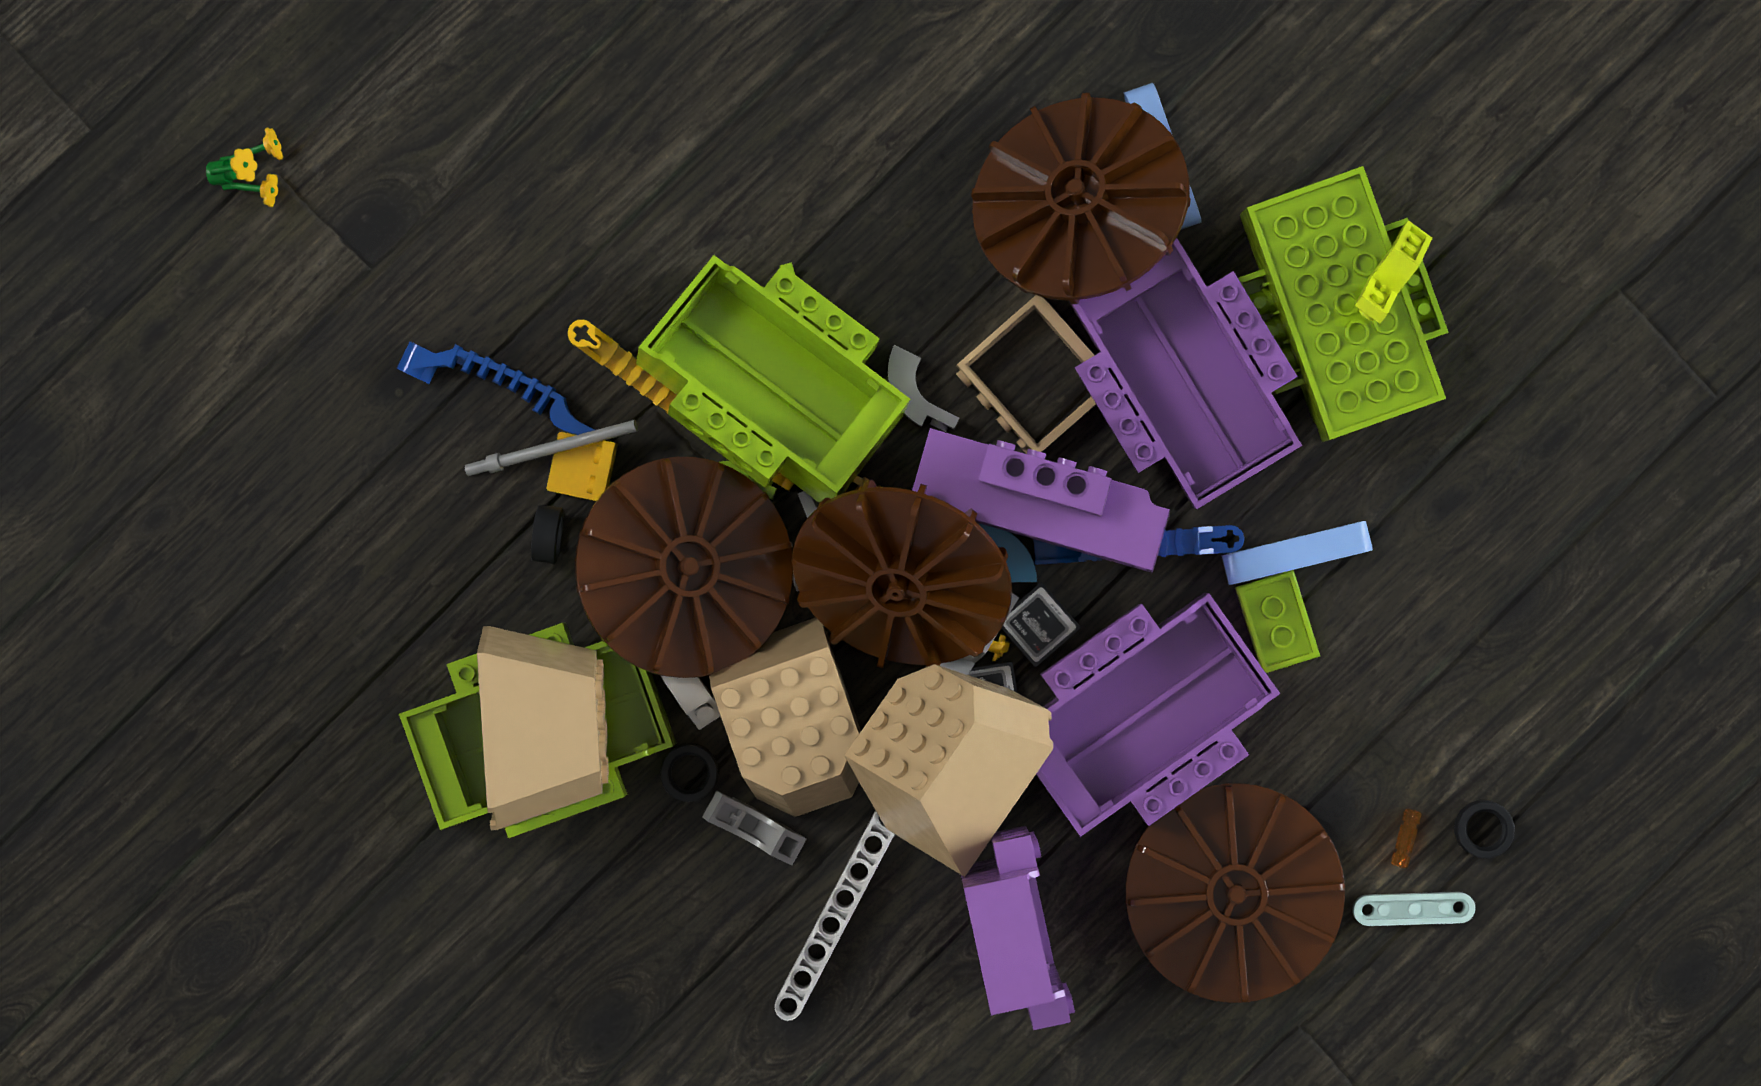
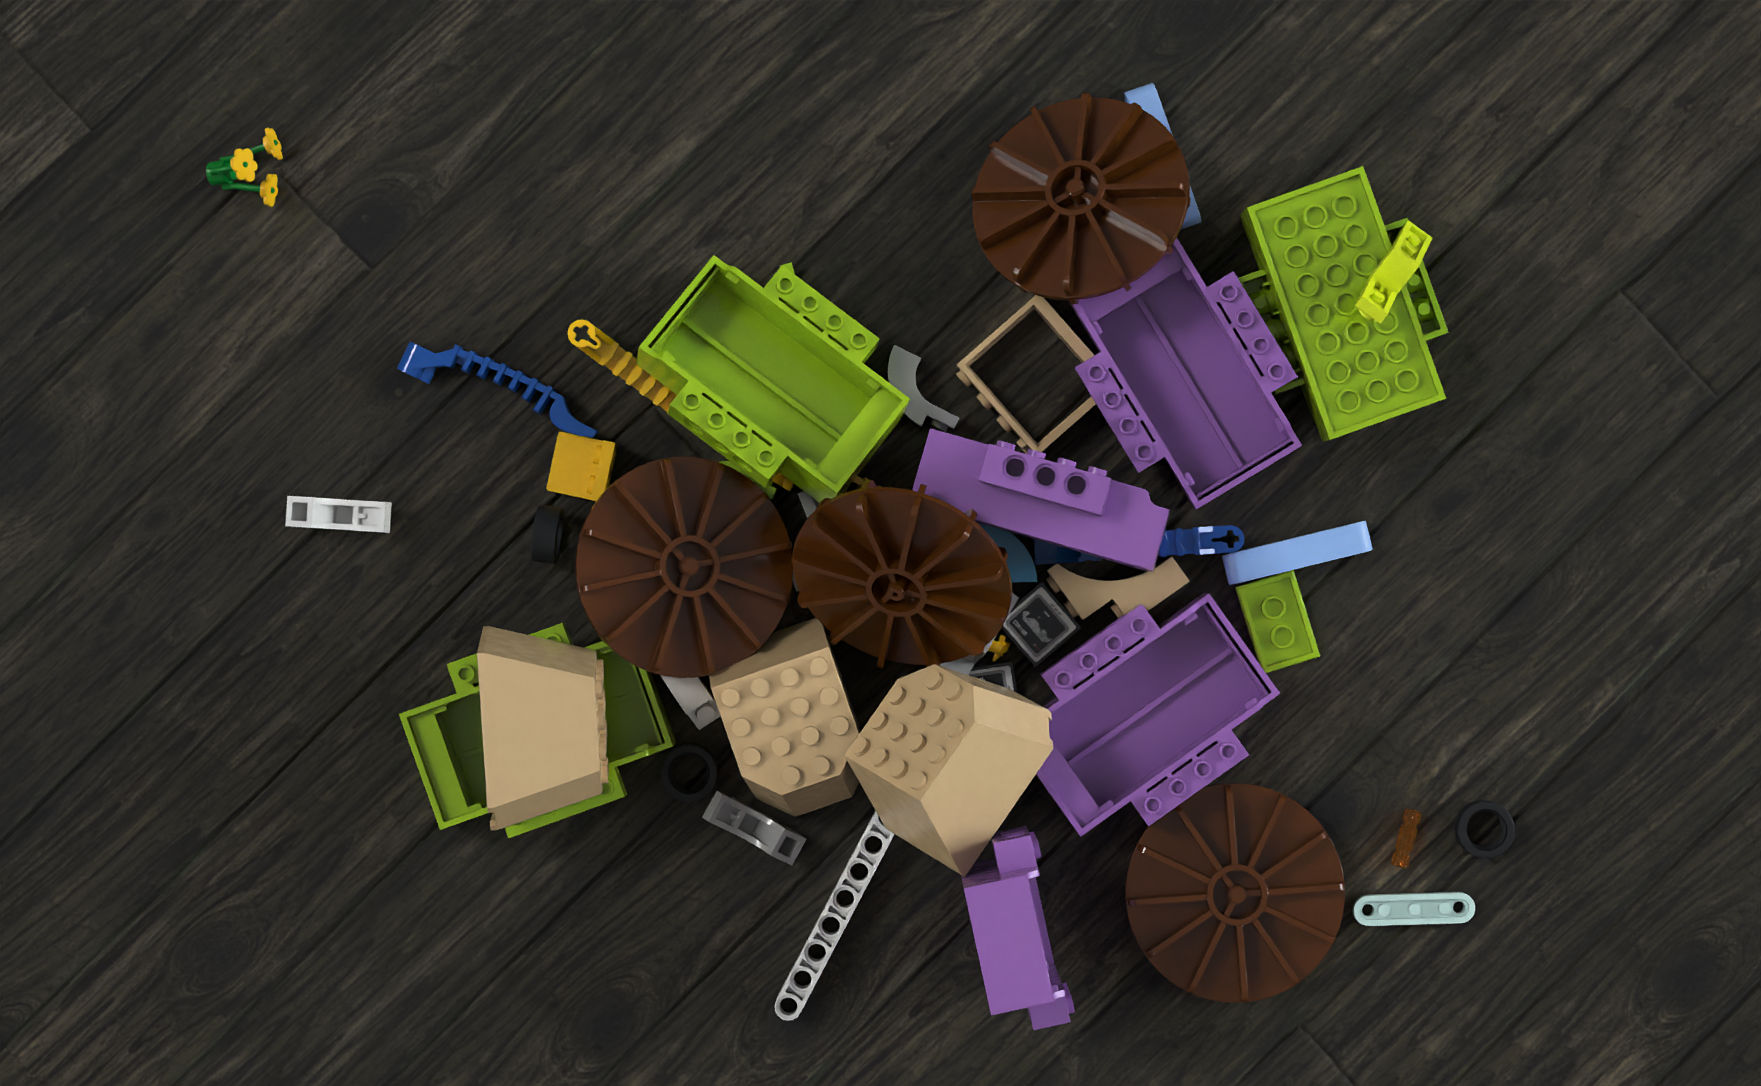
light grey bar [465,420,638,476] -> none
none -> white arch [285,496,392,533]
none -> tan arch [1046,556,1189,620]

